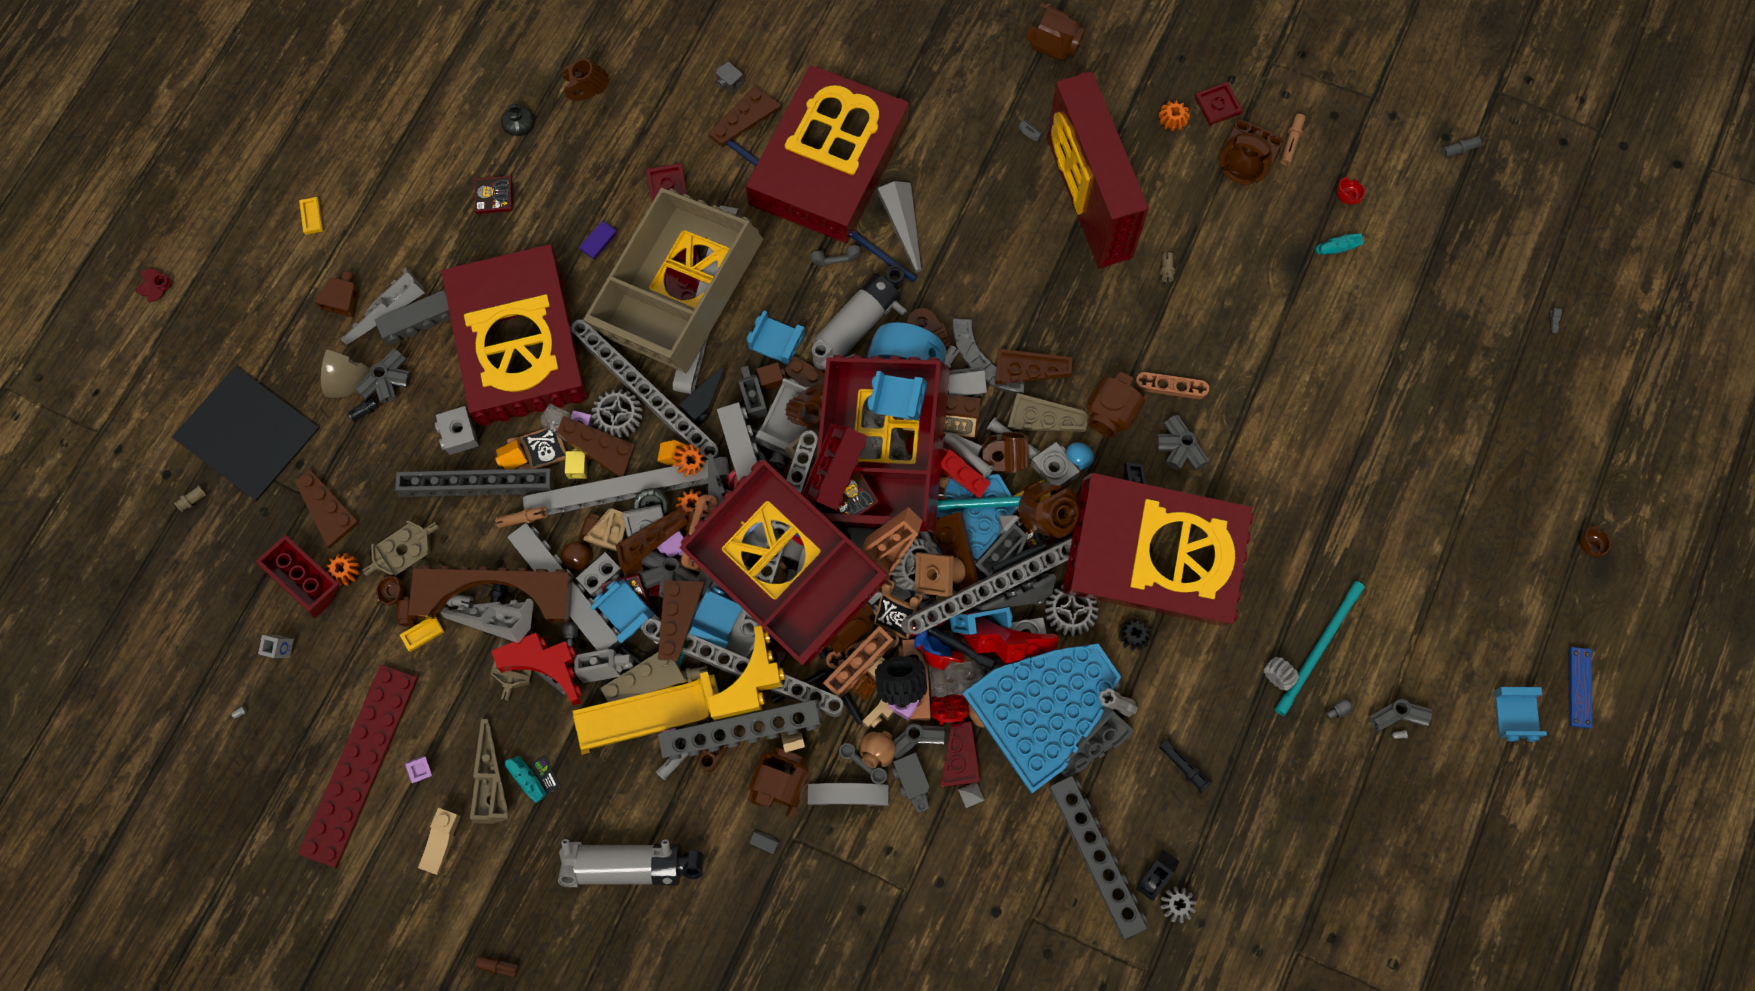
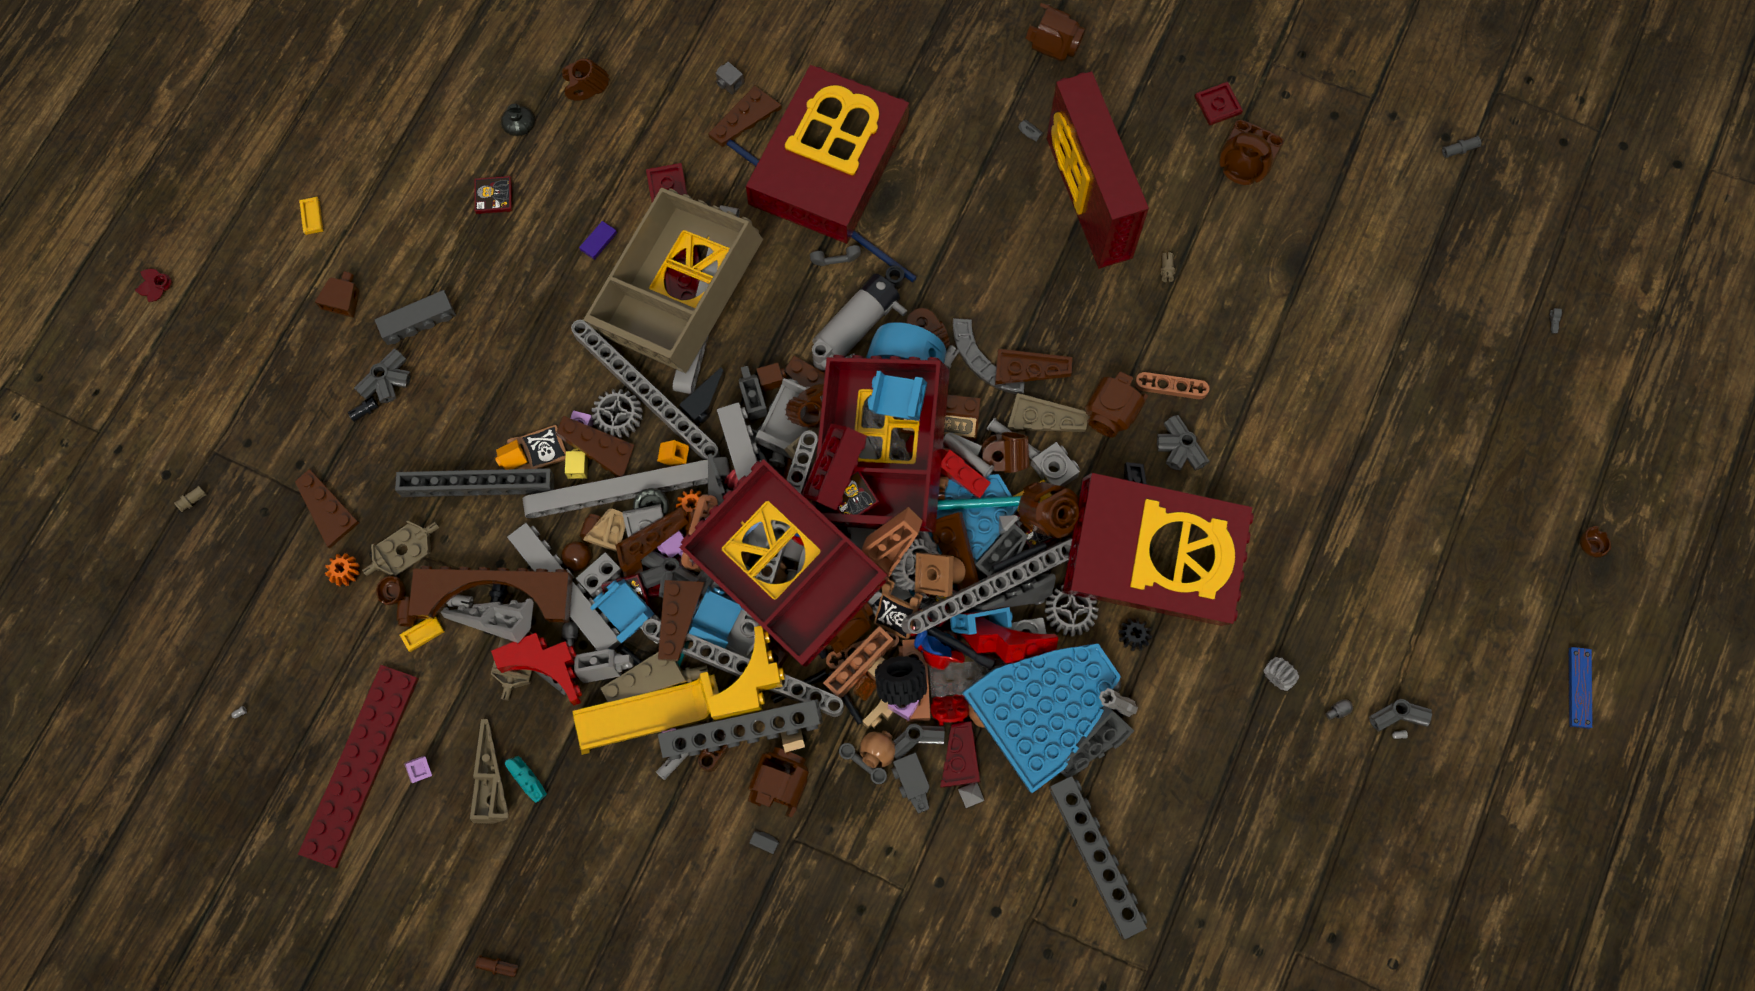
black piece [172,366,320,501] -> none
dark red slope [255,535,340,619] -> none
light grey brick [258,635,294,658] -> none
dark tan brick [321,349,370,398] -> none
light grey wedge [341,267,425,345] -> none
tan slope [418,808,461,875] -> none
light grey brick [435,406,479,455] -> none
dark red panel [441,244,589,426] -> none
medium nougat pin [495,506,548,528] -> none
black sticker [531,756,560,794] -> none
clear brick [540,404,570,433] -> none
light grey piece [558,839,705,887] -> none
orange gear [672,444,705,477] -> none
dark azure panel [747,310,805,365] -> none
light grey slope [808,783,889,806] -> none
light grey wedge [878,181,921,273] -> none
light grey hinge [948,366,987,397] -> none
dark azure hair [1066,442,1094,471] -> none
black arch [1136,849,1180,901] -> none
orange gear [1159,100,1190,132] -> none
black pin [1159,739,1213,794] -> none
light grey gear [1160,887,1196,923] -> none
teal piece [1274,581,1365,716] -> none
medium nougat pin [1280,114,1306,166] -> none
teal hinge [1314,233,1363,255] -> none
red hair [1336,177,1365,205] -> none
dark azure panel [1494,687,1547,742] -> none

